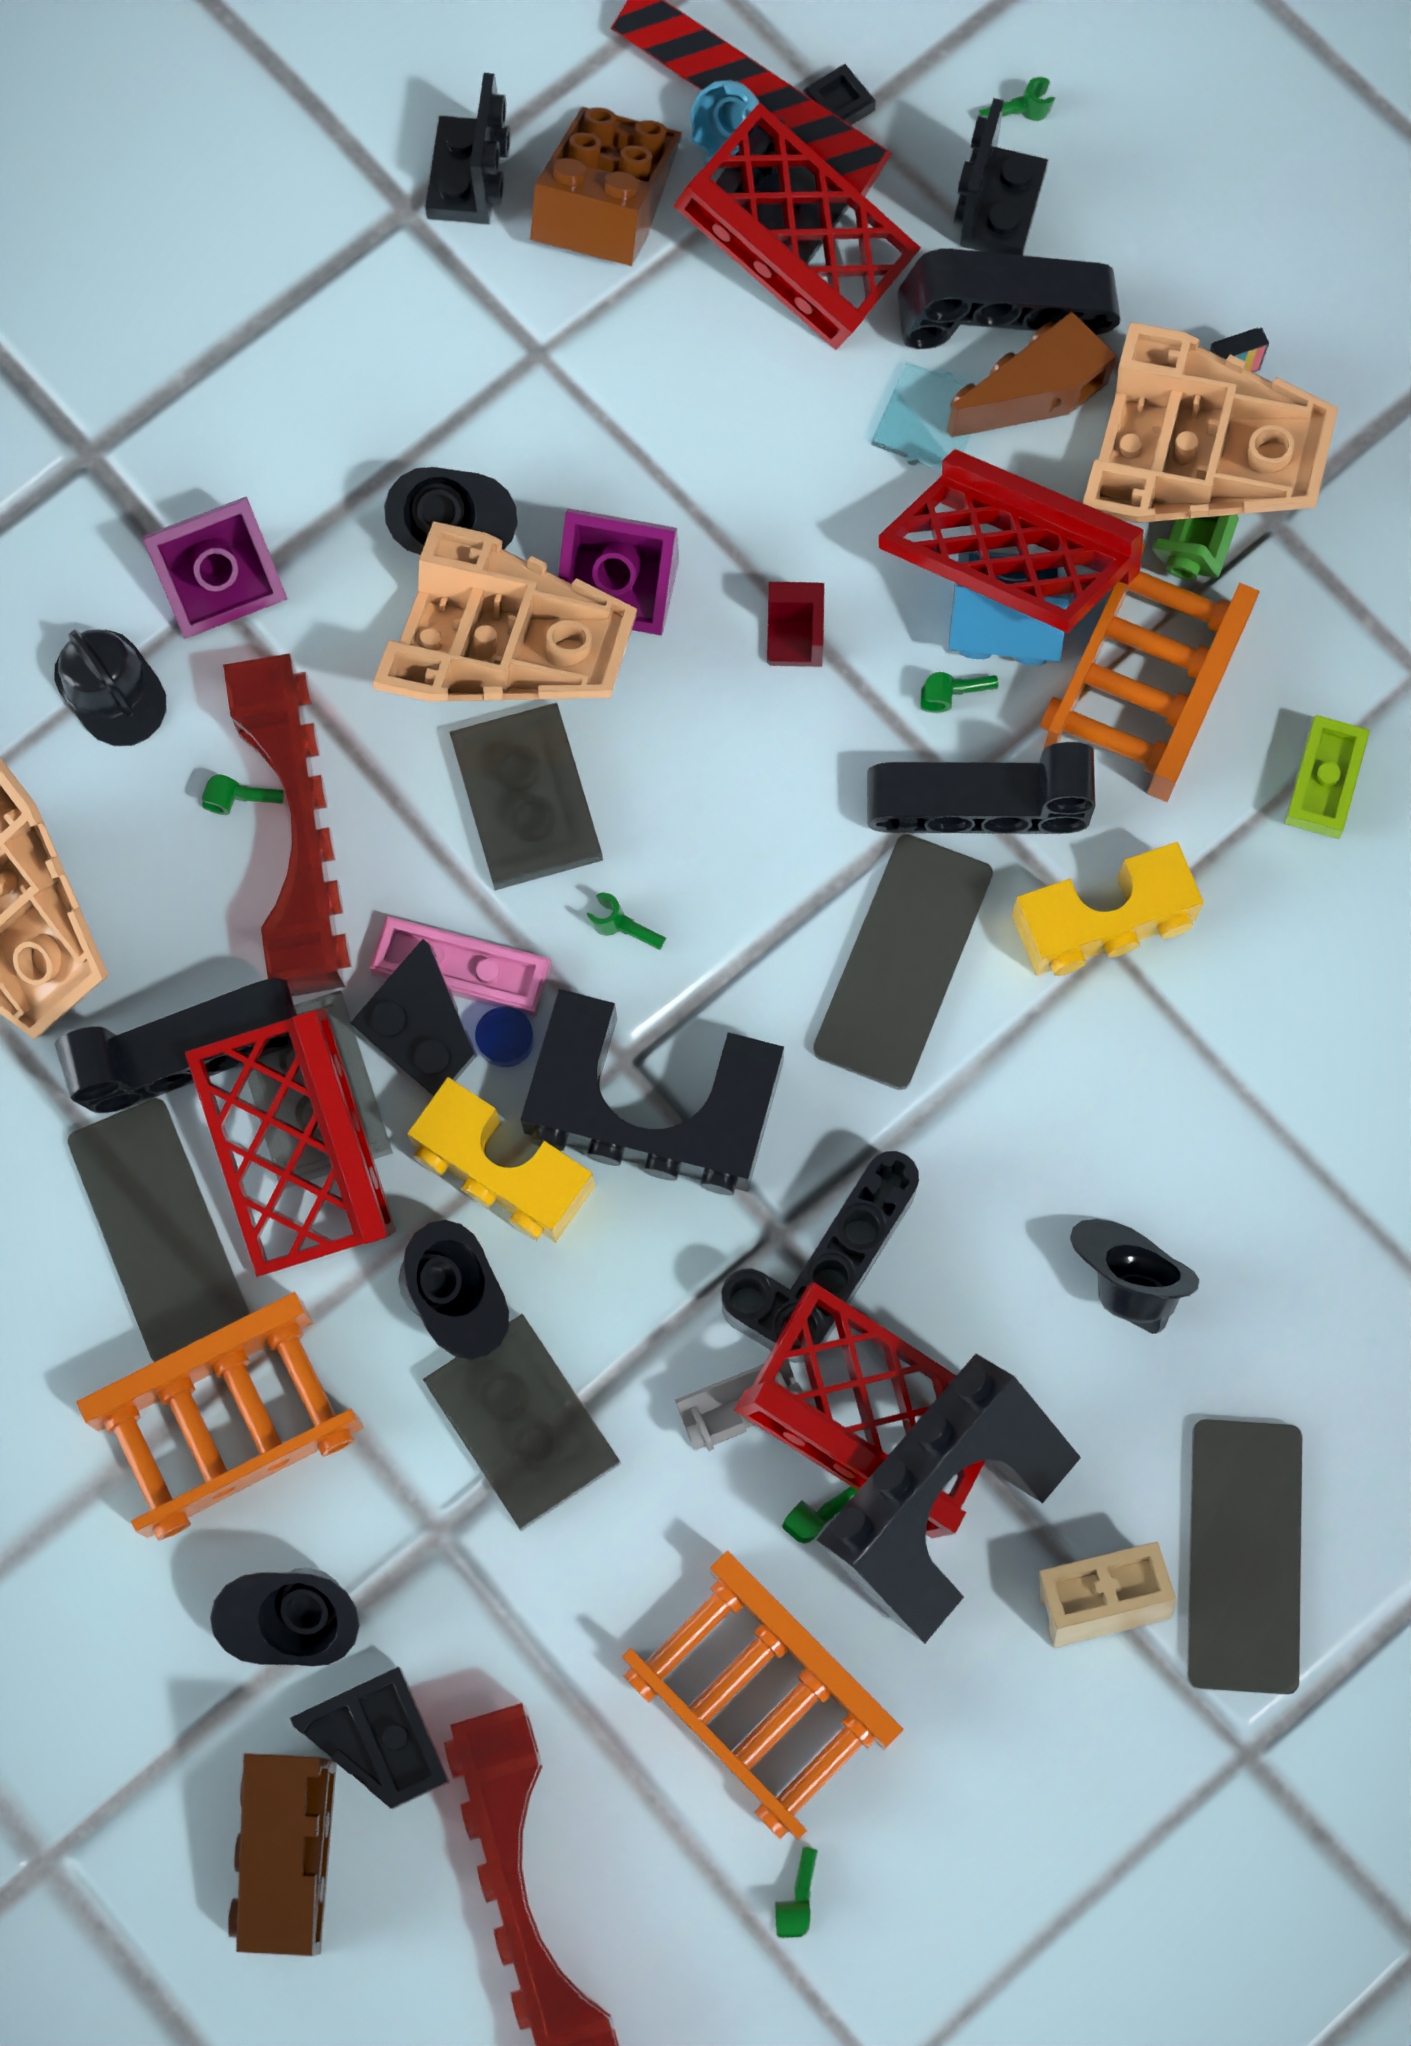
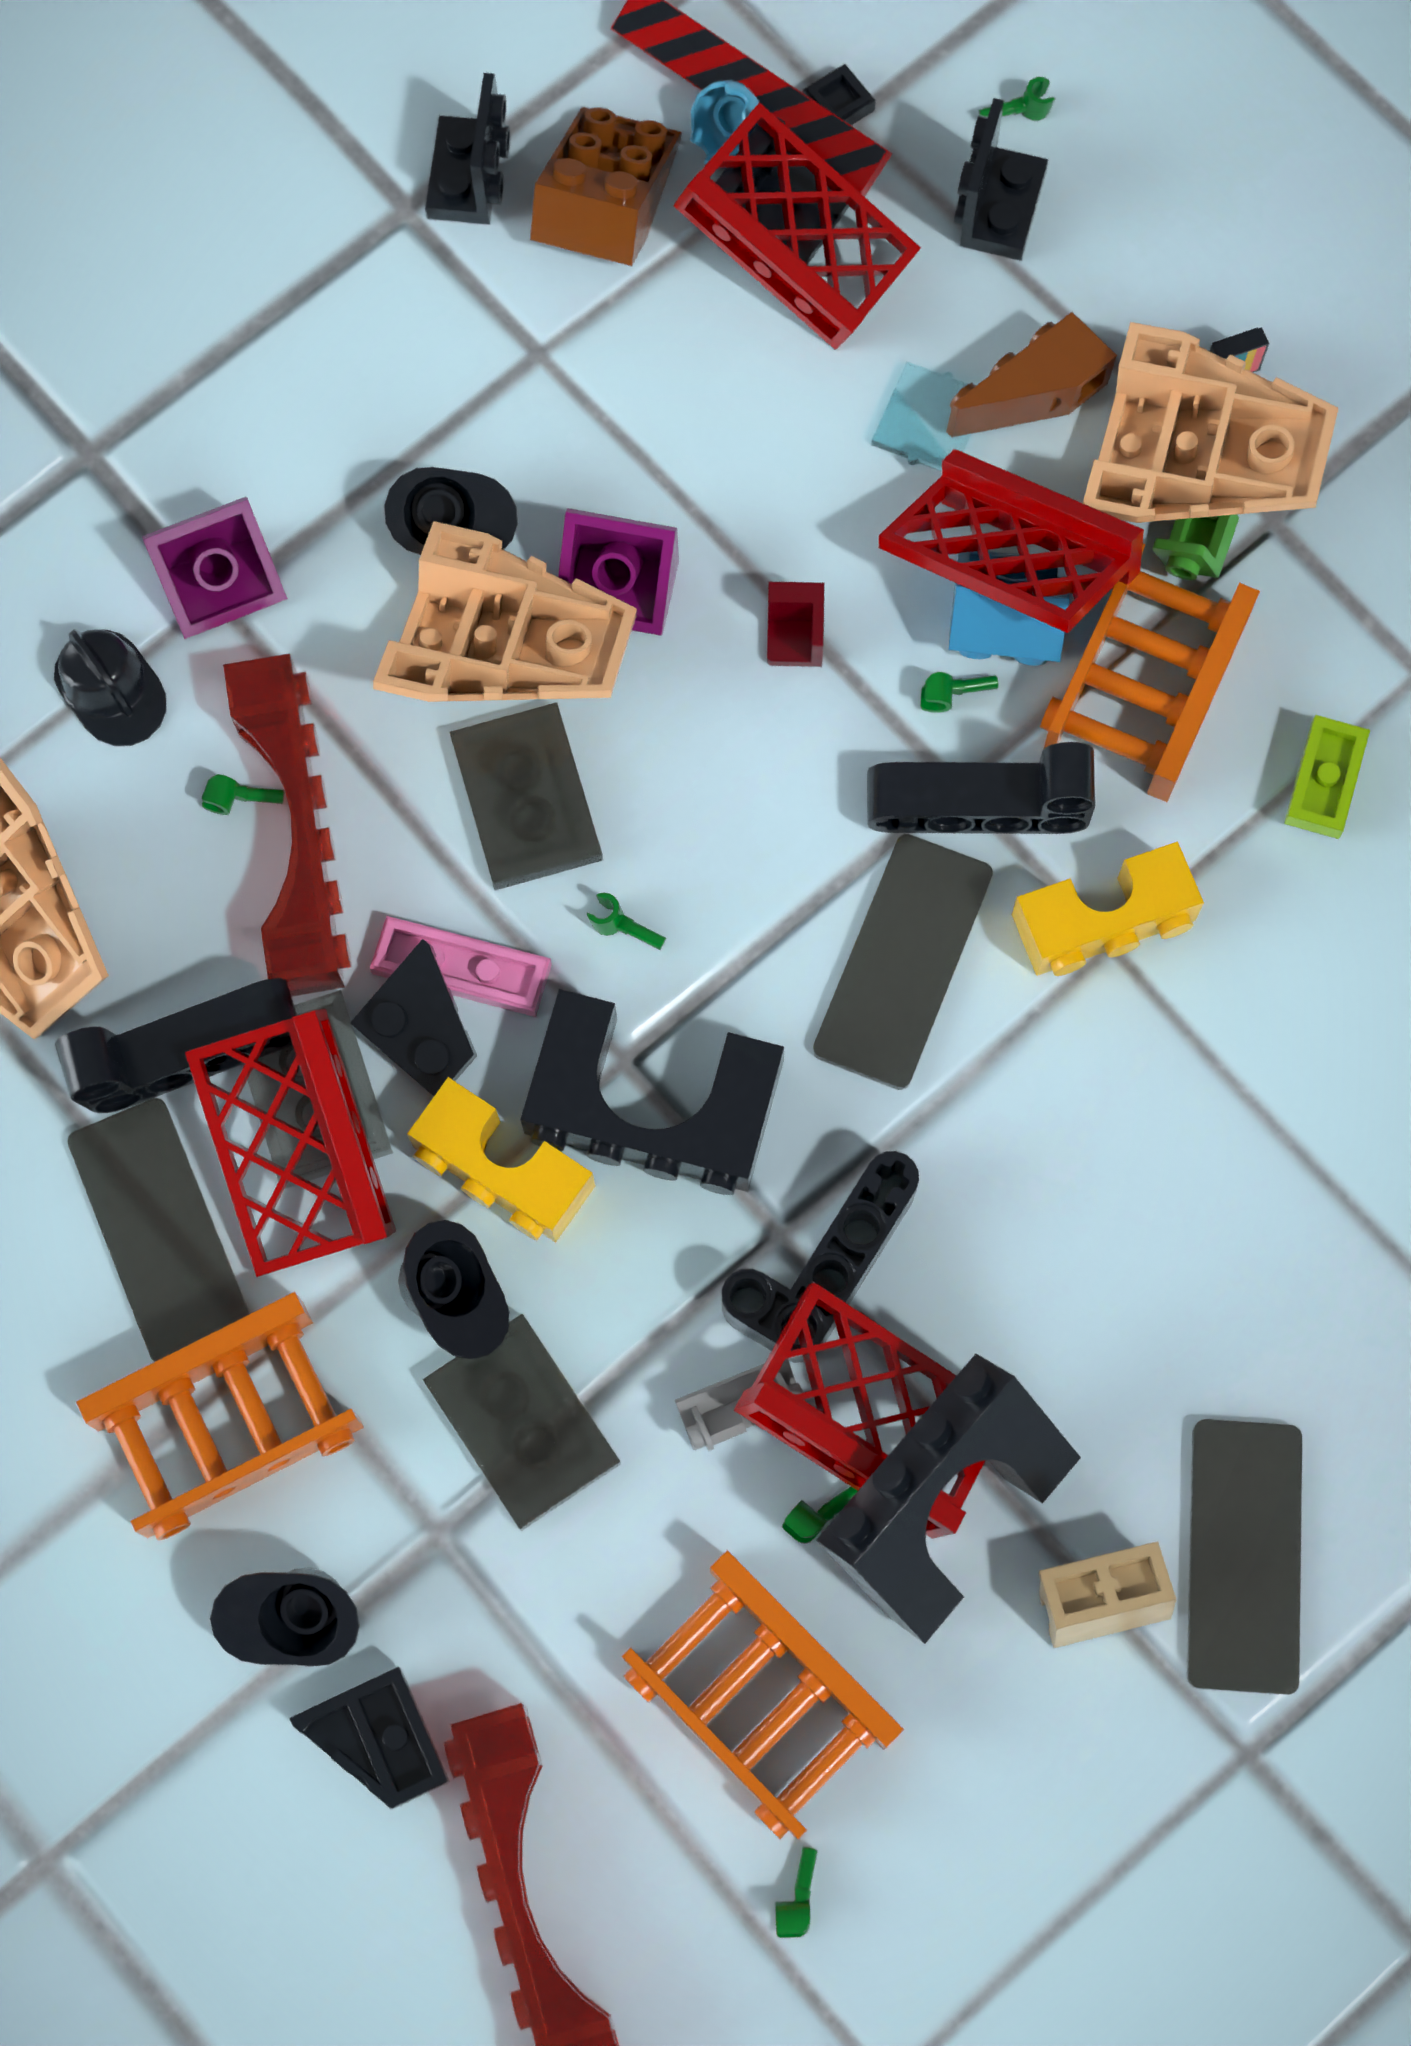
reddish brown wedge [228,1753,337,1956] -> none
clear blue tile [475,1007,534,1067] -> none
black beam [897,248,1121,350] -> none
black piece [1070,1219,1200,1334] -> none

